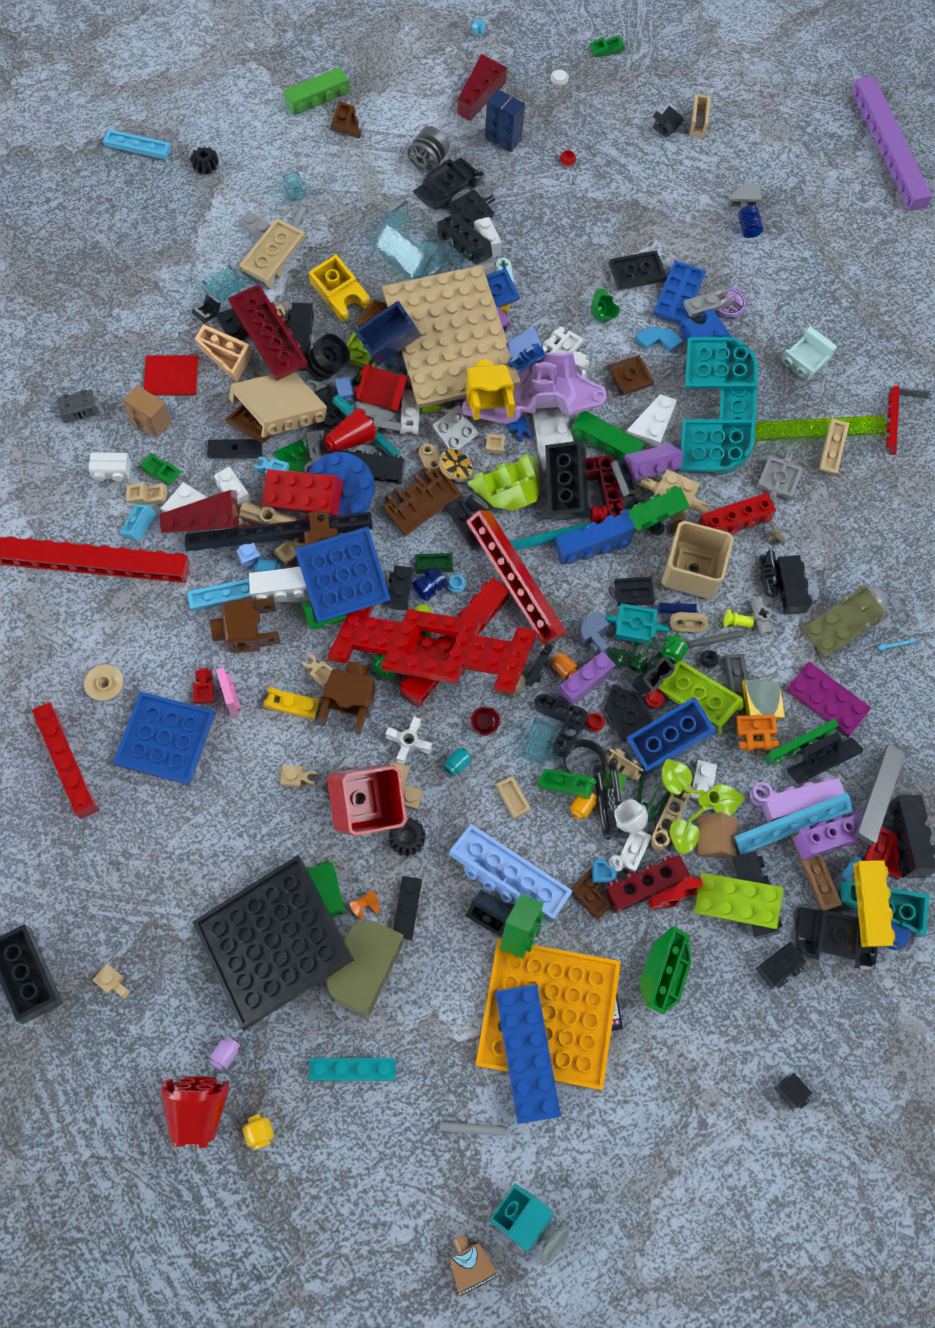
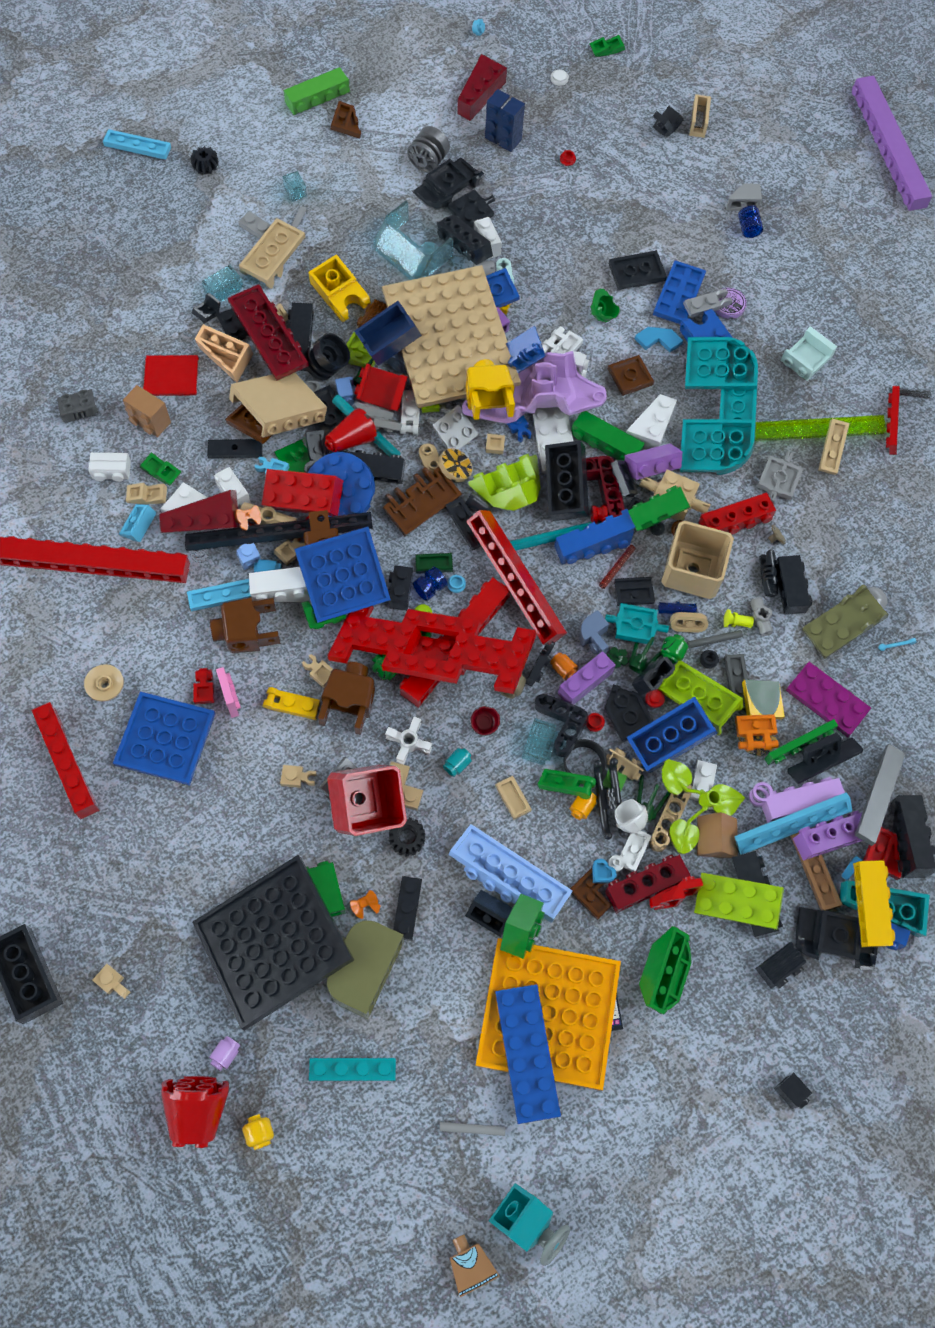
none -> piece [235,505,262,530]
none -> clear red bar [599,544,636,589]

